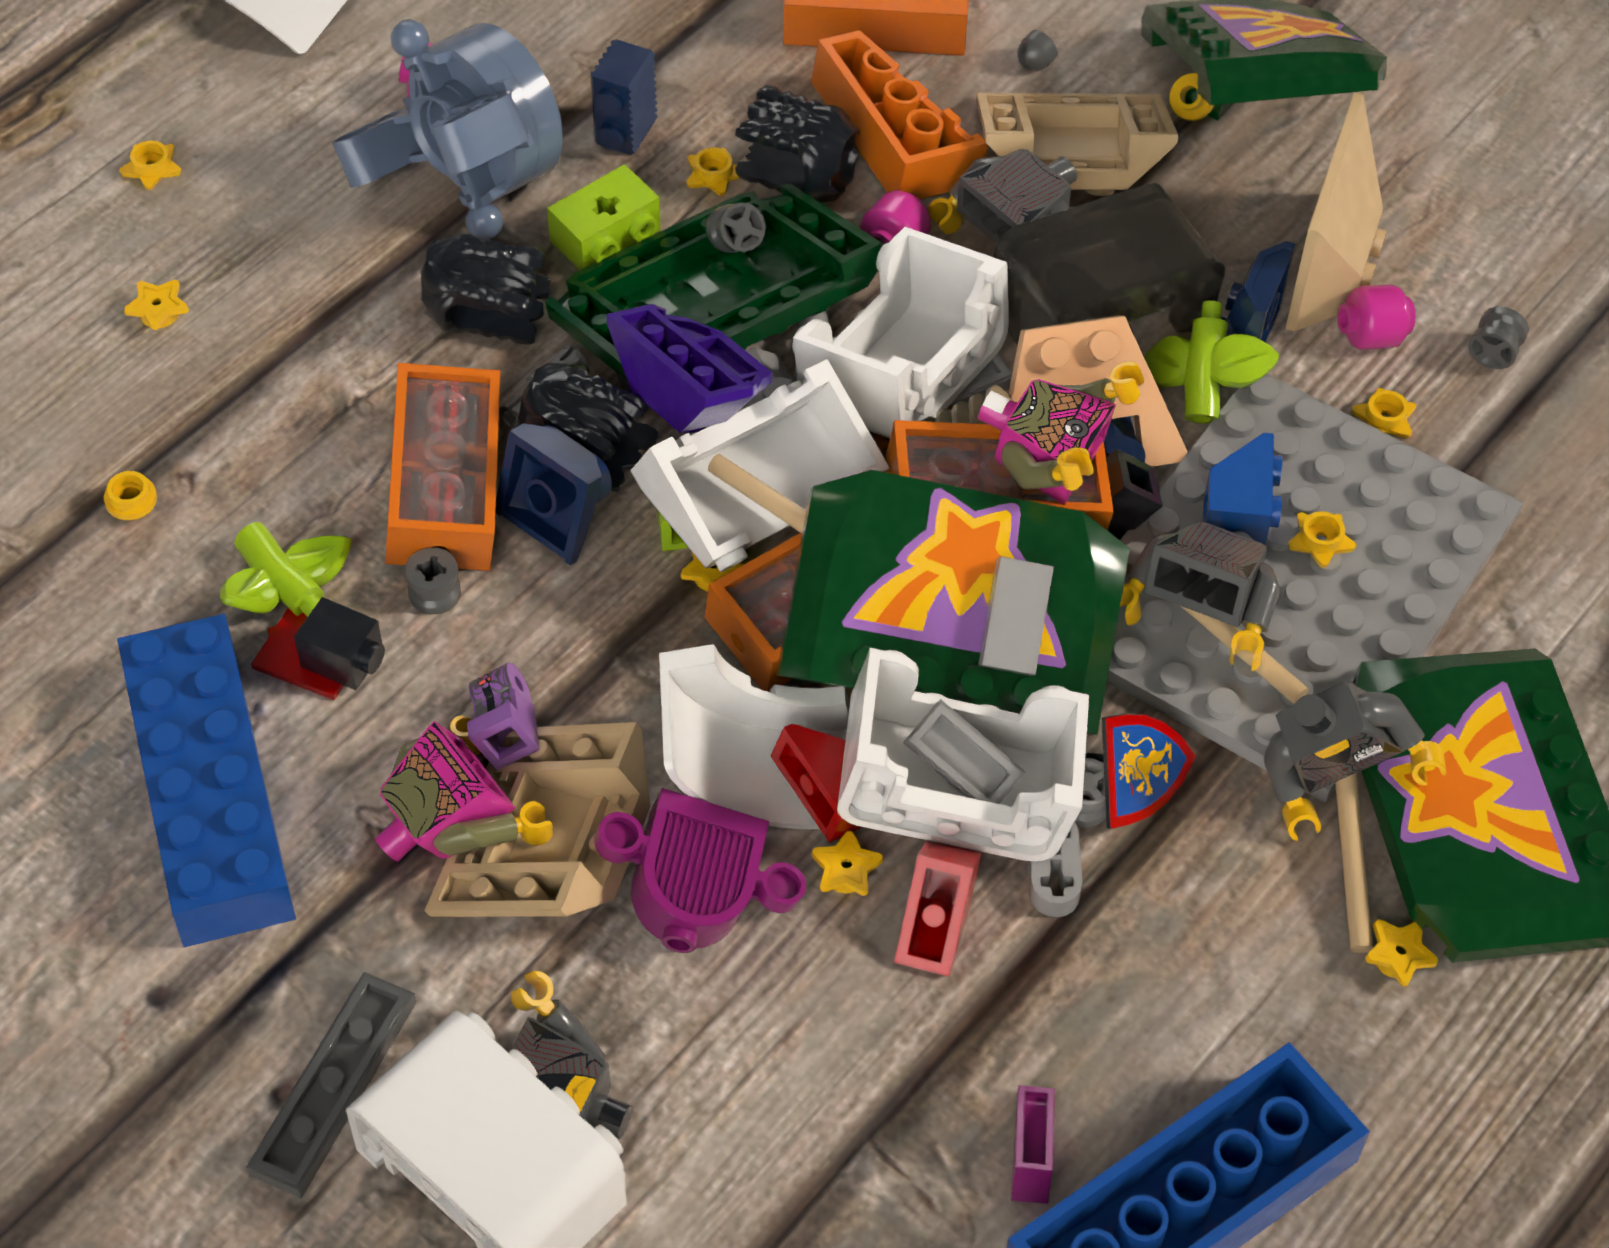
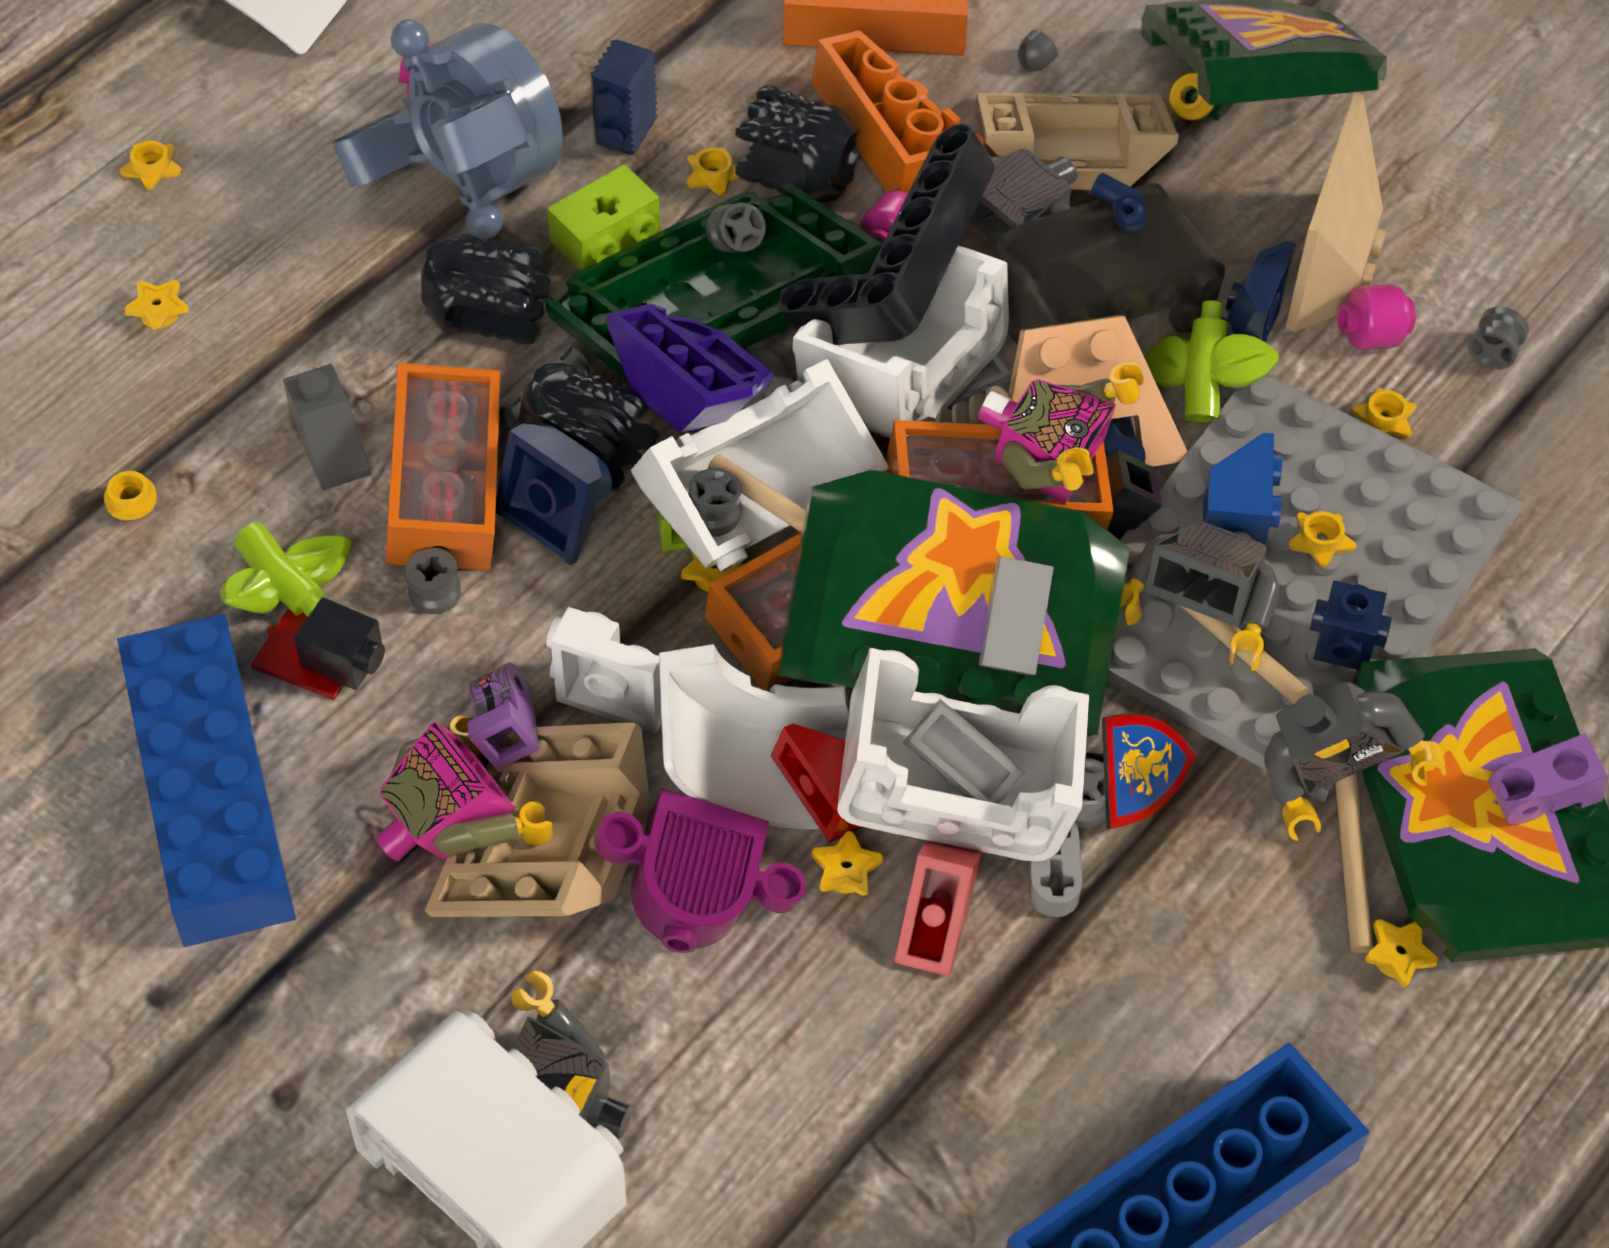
dark grey tile [246,972,417,1199] -> none
magenta piece [1011,1085,1055,1204] -> none
none -> dark grey slope [283,363,371,491]
none -> white plate [546,607,662,734]
none -> dark grey wheel [688,468,741,536]
none -> black beam [778,124,995,345]
none -> dark blue arm [1091,173,1147,231]
none -> dark blue brick [1309,580,1392,670]
none -> medium lavender leg [1488,733,1608,825]

